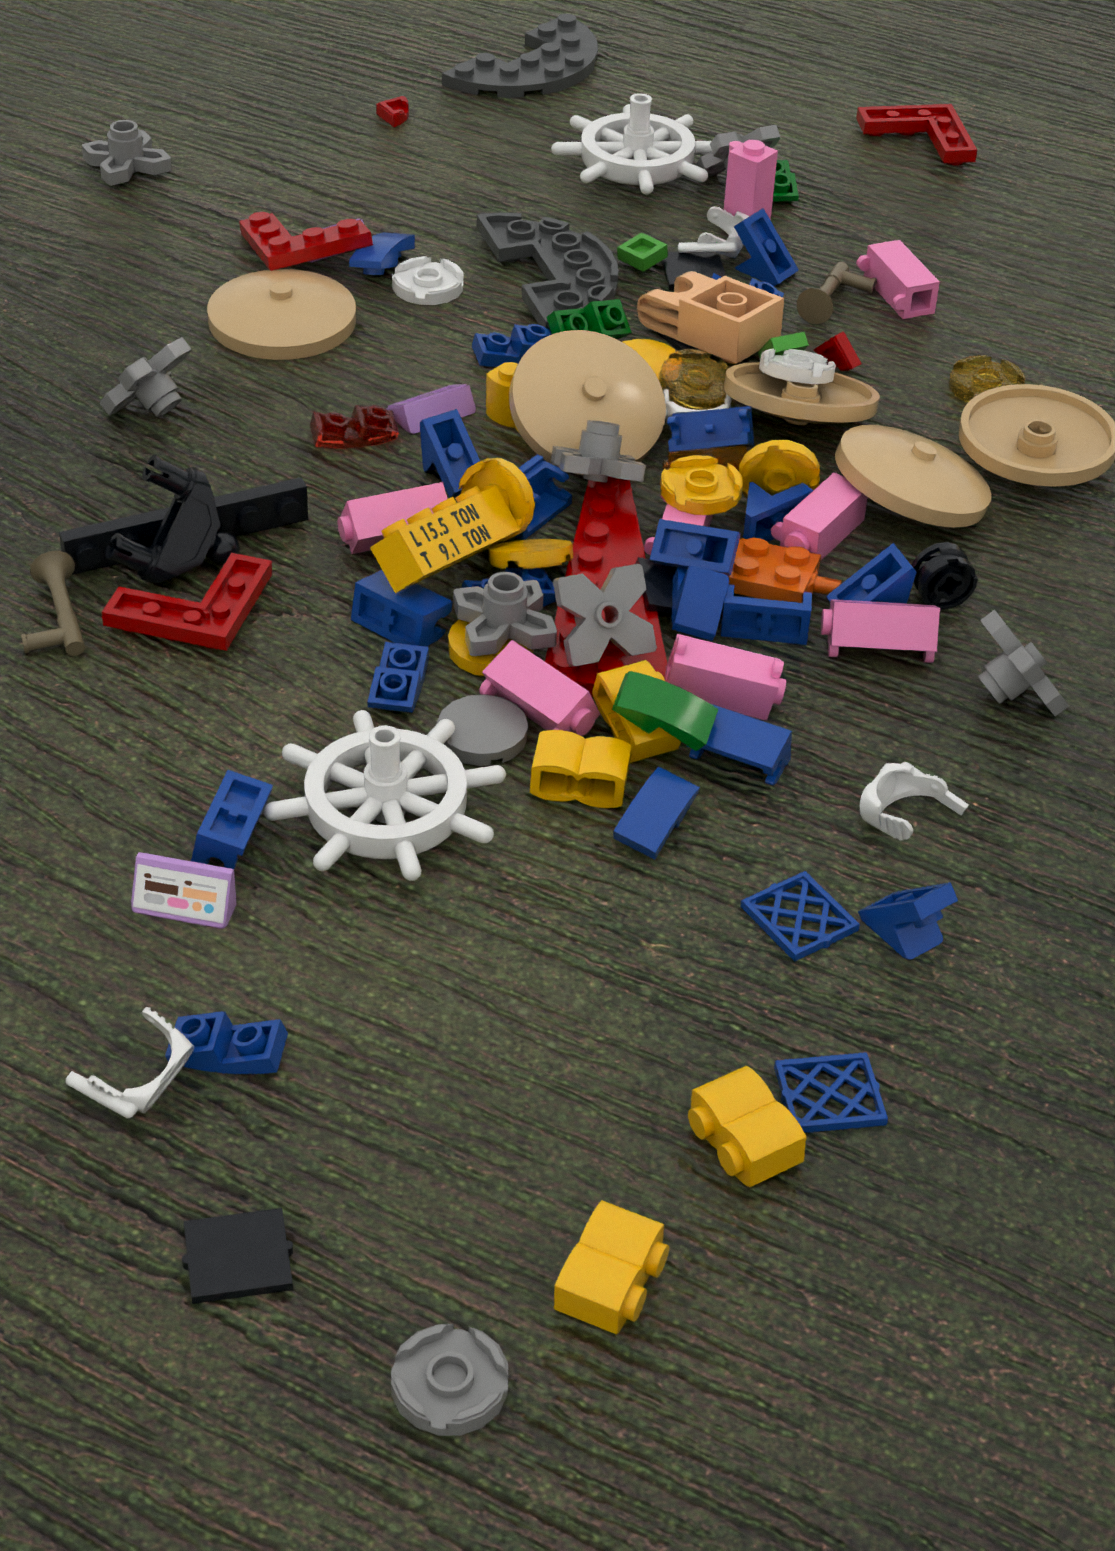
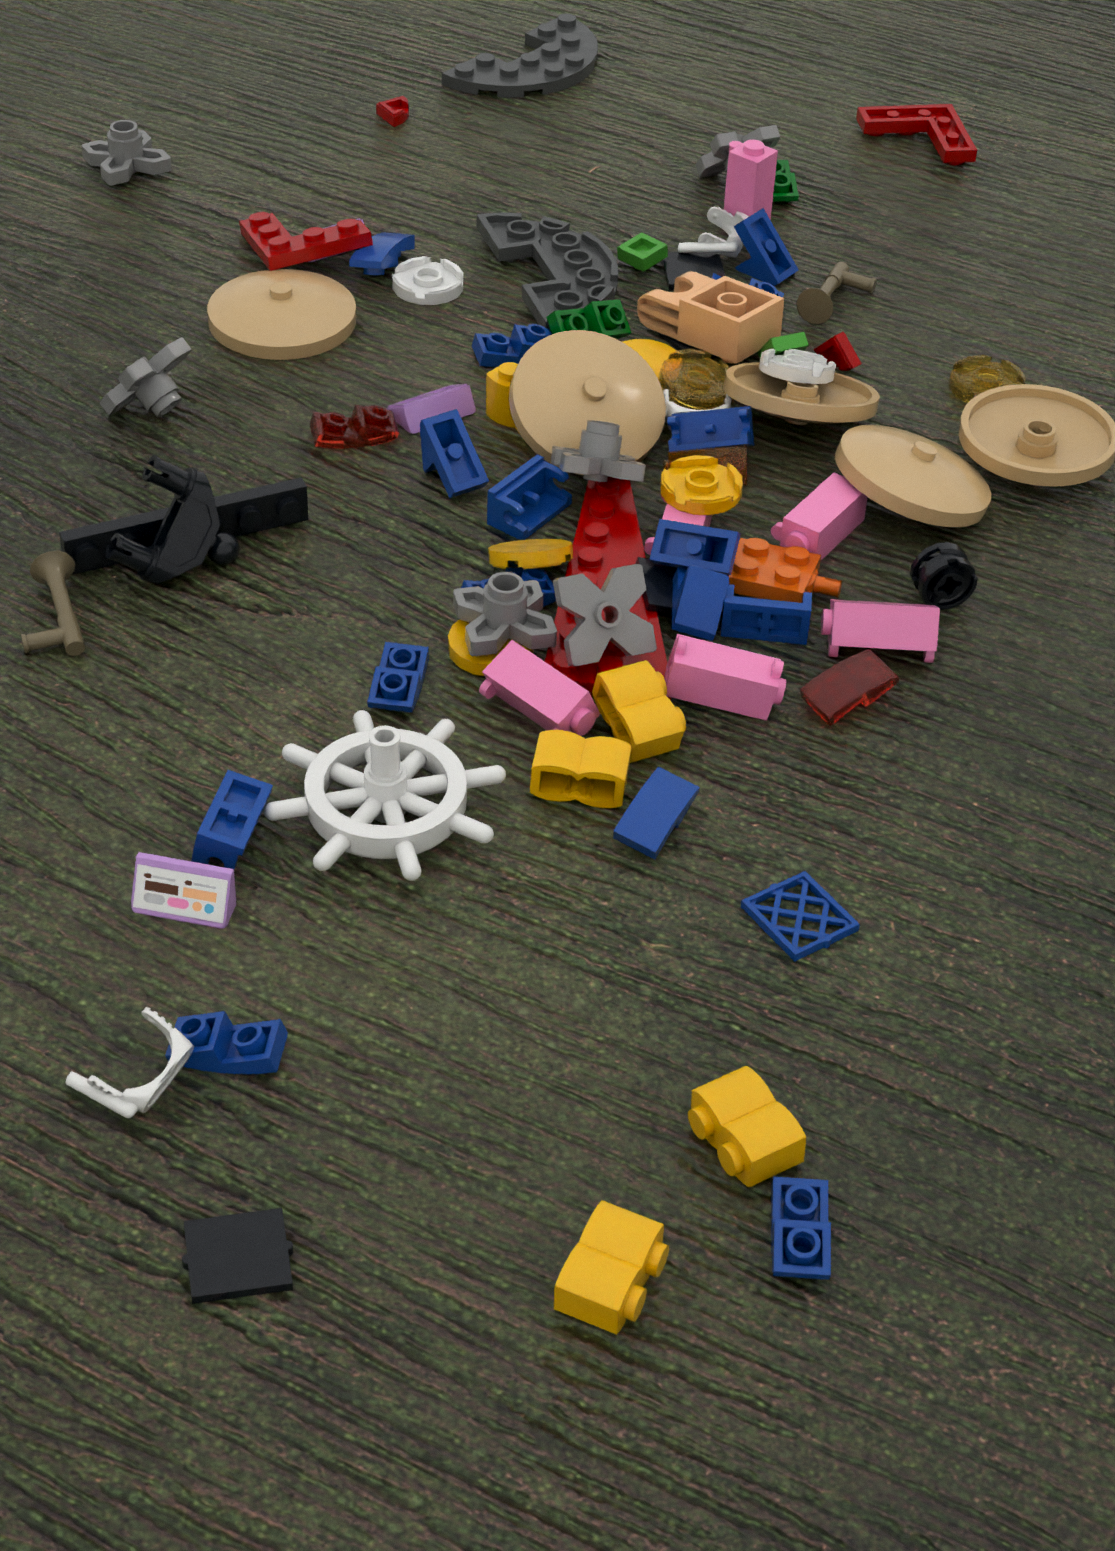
red plate [101,553,272,651] -> none
bright pink brick [337,482,448,554] -> none
blue hinge [351,570,453,647] -> none
yellow brick [370,486,520,593] -> none
light grey tile [391,1324,508,1436] -> none
light grey tile [437,694,528,766] -> none
yellow tile [458,458,535,541] -> none
white piece [551,93,712,195] -> none
green slope [612,671,718,751] -> none
blue hinge [686,704,792,786] -> none
yellow tile [739,440,820,498] -> none
blue slope [743,482,814,542] -> none
blue window [774,1052,888,1133] -> none
blue slope [826,543,916,604] -> none
bright pink brick [856,240,940,319] -> none
blue slope [858,882,958,960] -> none
white helmet [860,762,969,841] -> none
light grey plant [978,609,1069,716] -> none
none -> blue slope [771,1176,831,1280]
none -> clear red slope [800,649,899,726]

